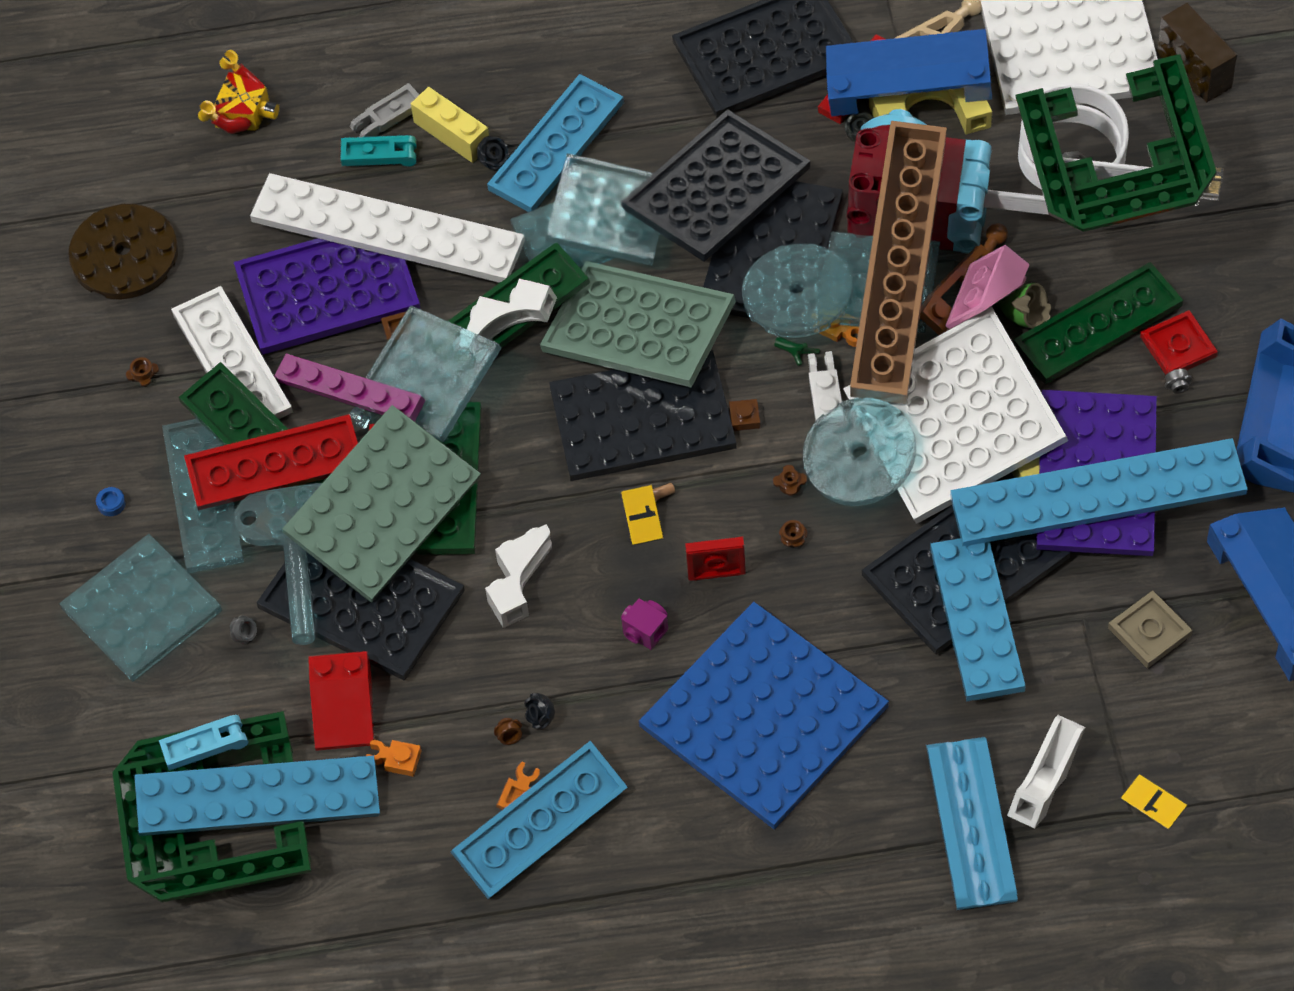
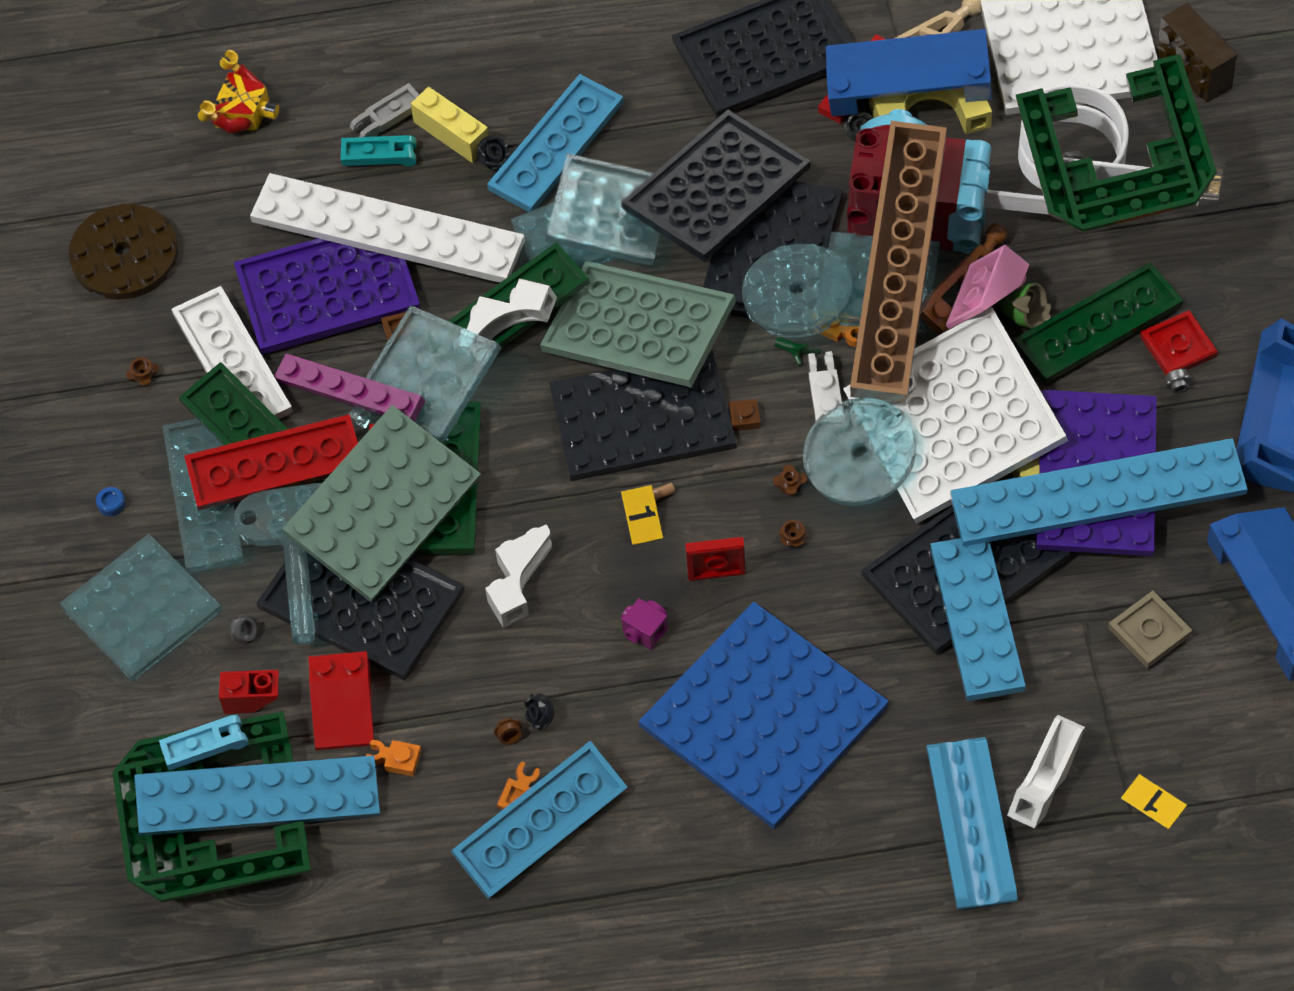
none -> red slope [219,670,279,714]

